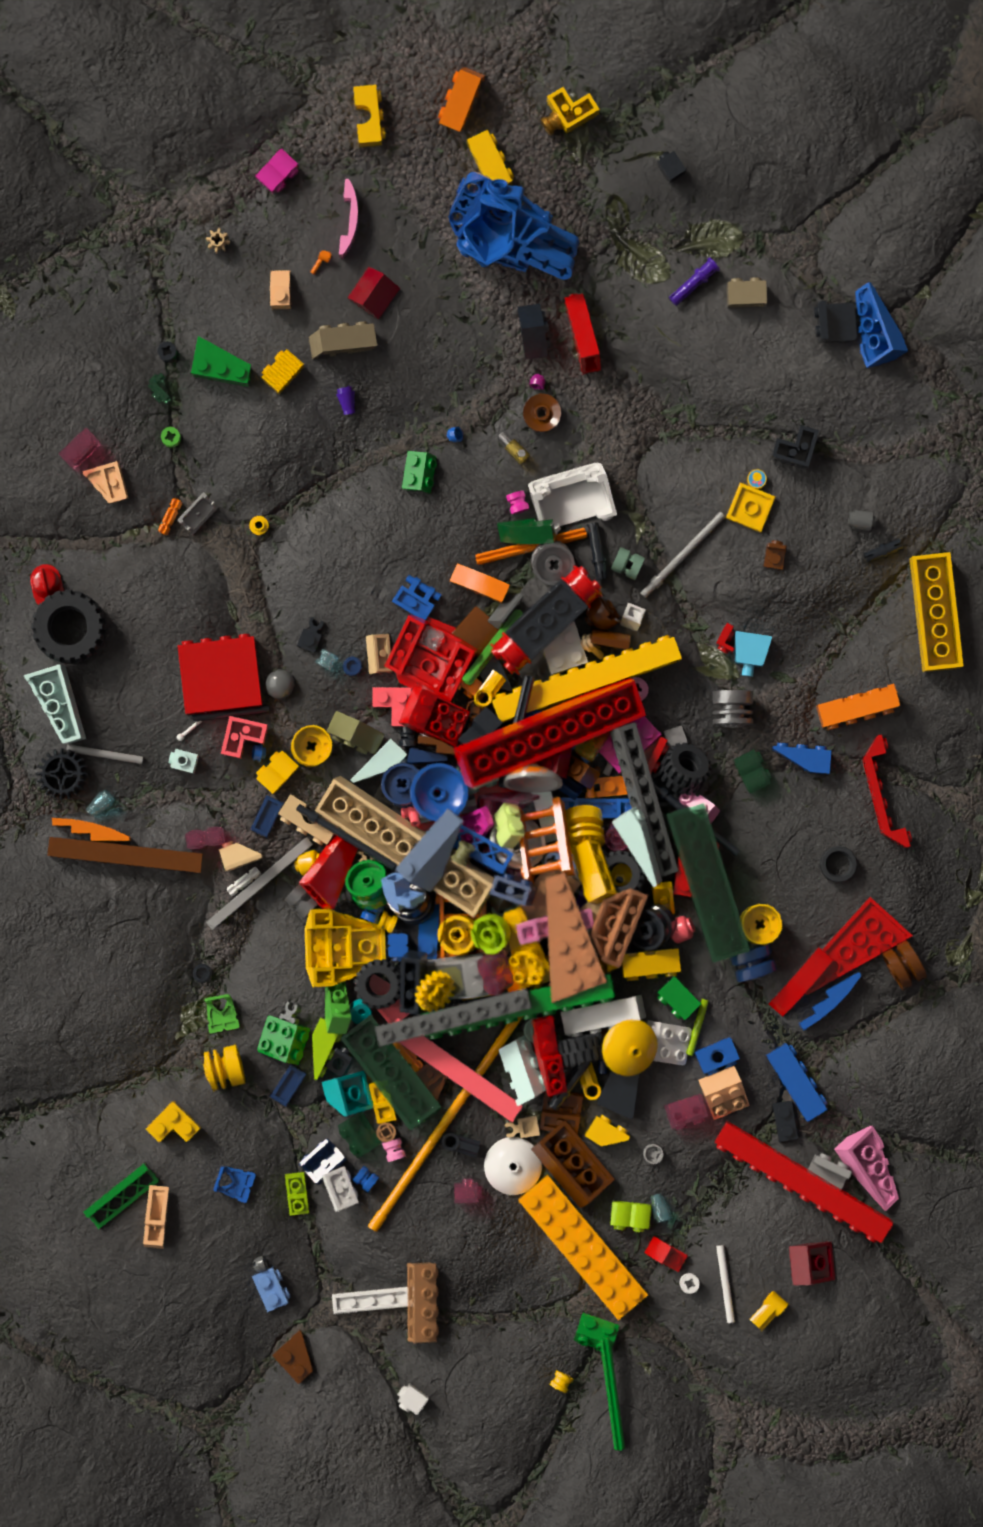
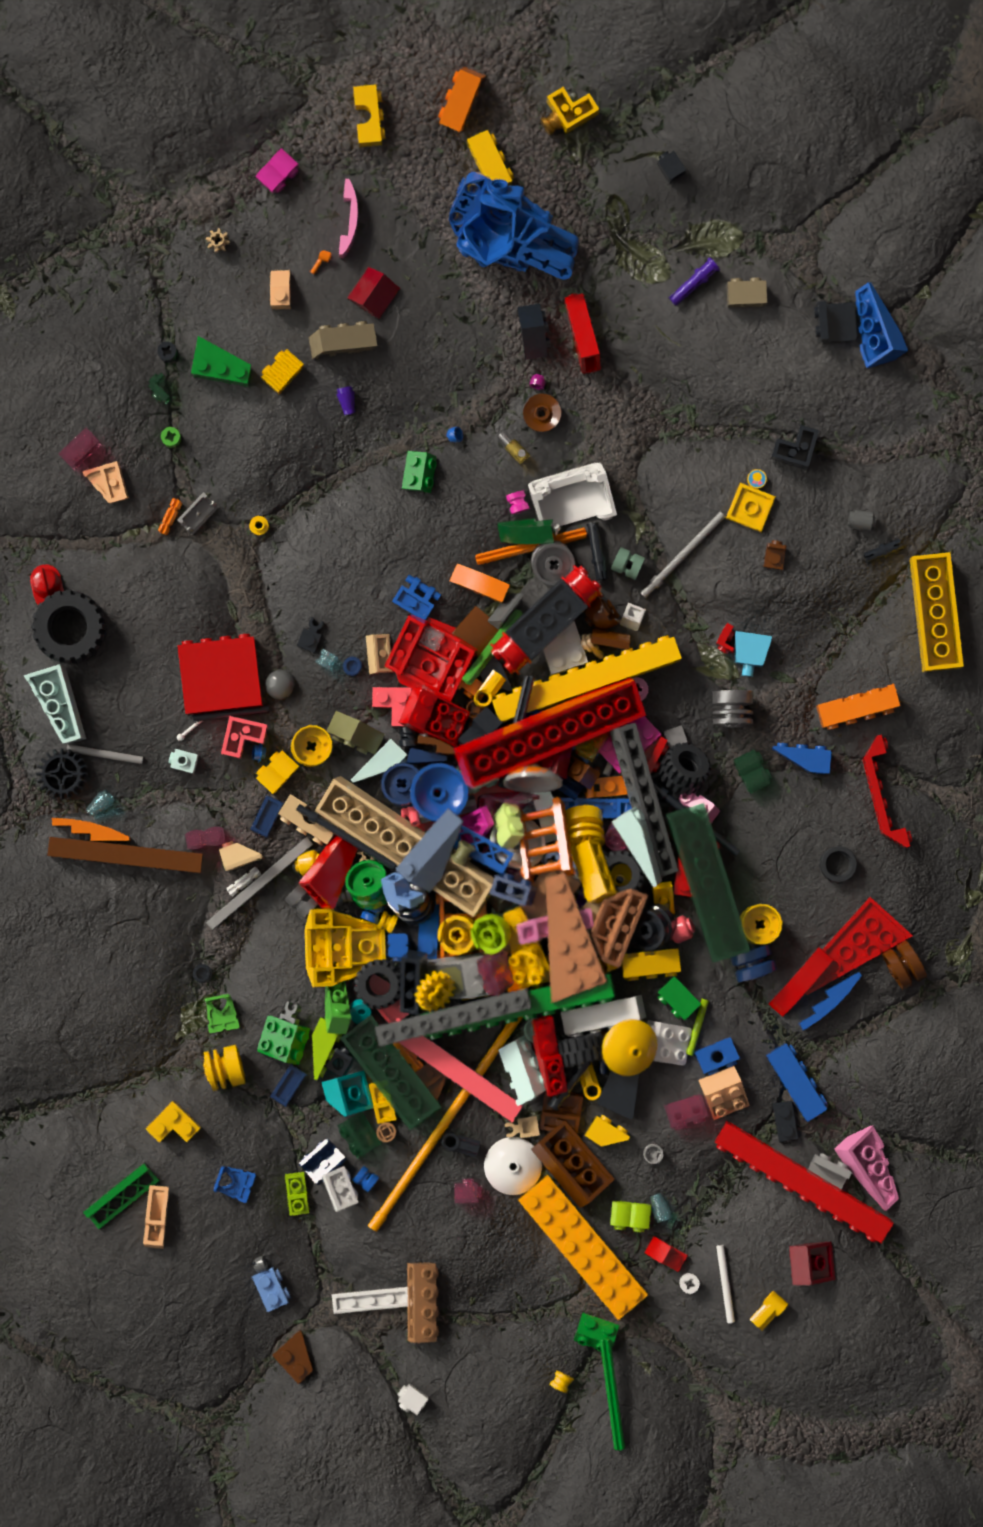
bright pink wheel [382,1138,406,1162] -> none

